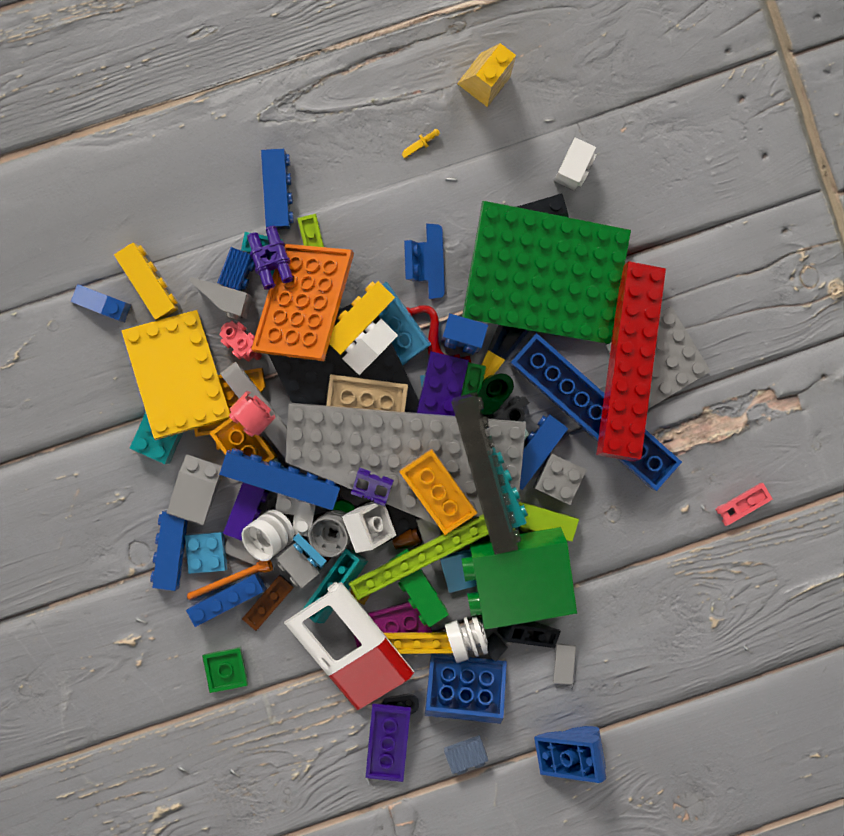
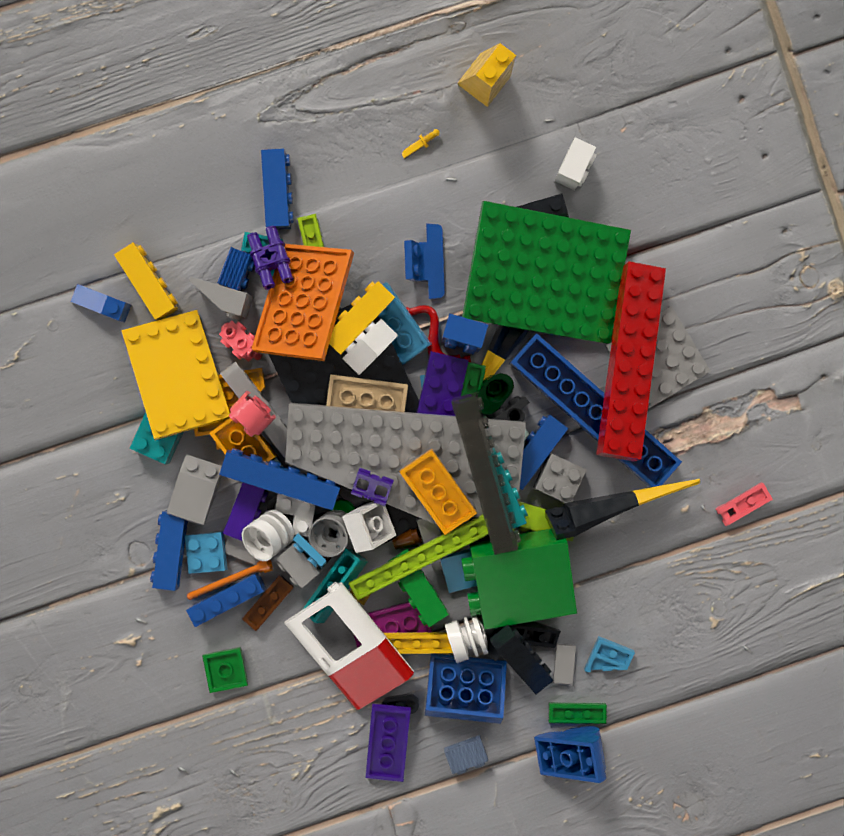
none -> black brick [490,625,554,695]
none -> black plate [545,479,700,540]
none -> green tile [548,702,607,724]
none -> dark azure wing [584,636,635,672]

